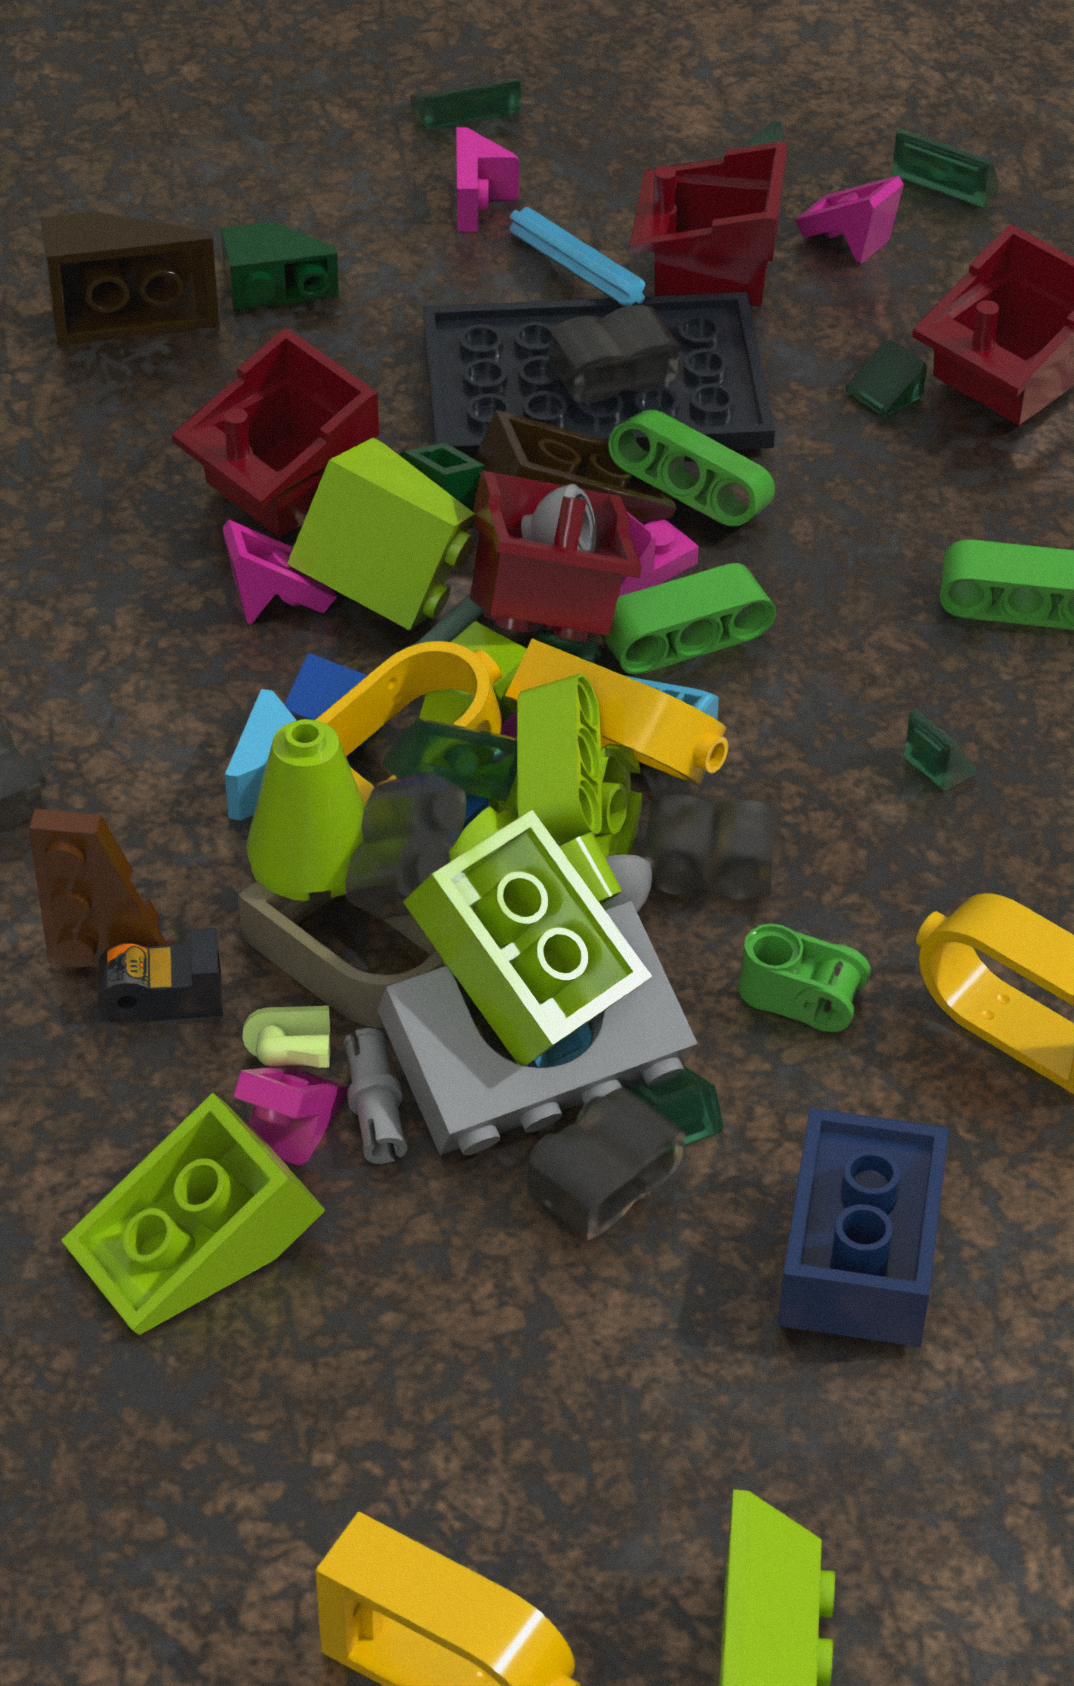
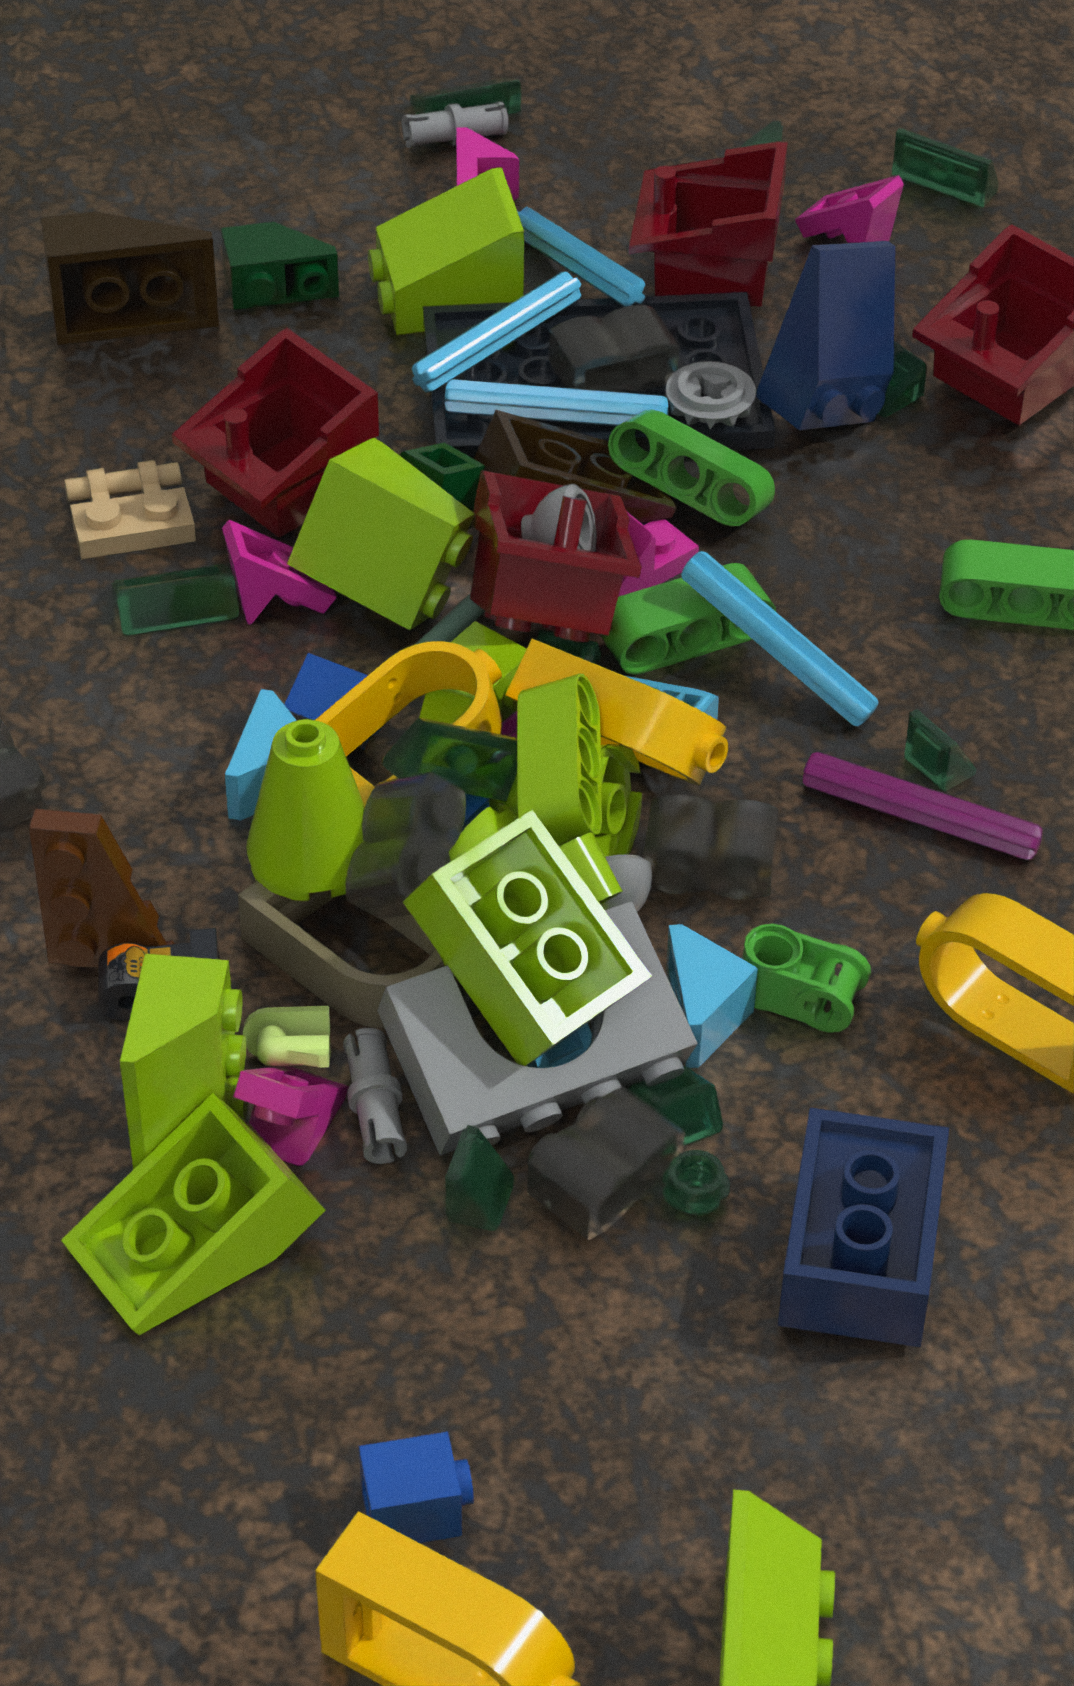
none -> tan plate [64,460,196,560]
none -> clear green slope [111,564,239,635]
none -> lime slope [120,954,249,1169]
none -> blue brick [359,1431,474,1543]
none -> lime slope [368,167,524,335]
none -> light grey pin [401,101,508,148]
none -> medium azure axle [412,272,581,393]
none -> medium azure axle [444,379,669,426]
none -> clear green slope [445,1125,514,1231]
none -> clear green plate [662,1150,731,1215]
none -> light grey gear [665,361,756,430]
none -> medium azure slope [666,924,758,1069]
none -> medium azure axle [681,551,879,727]
none -> dark blue slope [756,241,895,430]
none -> magenta axle [802,752,1043,861]

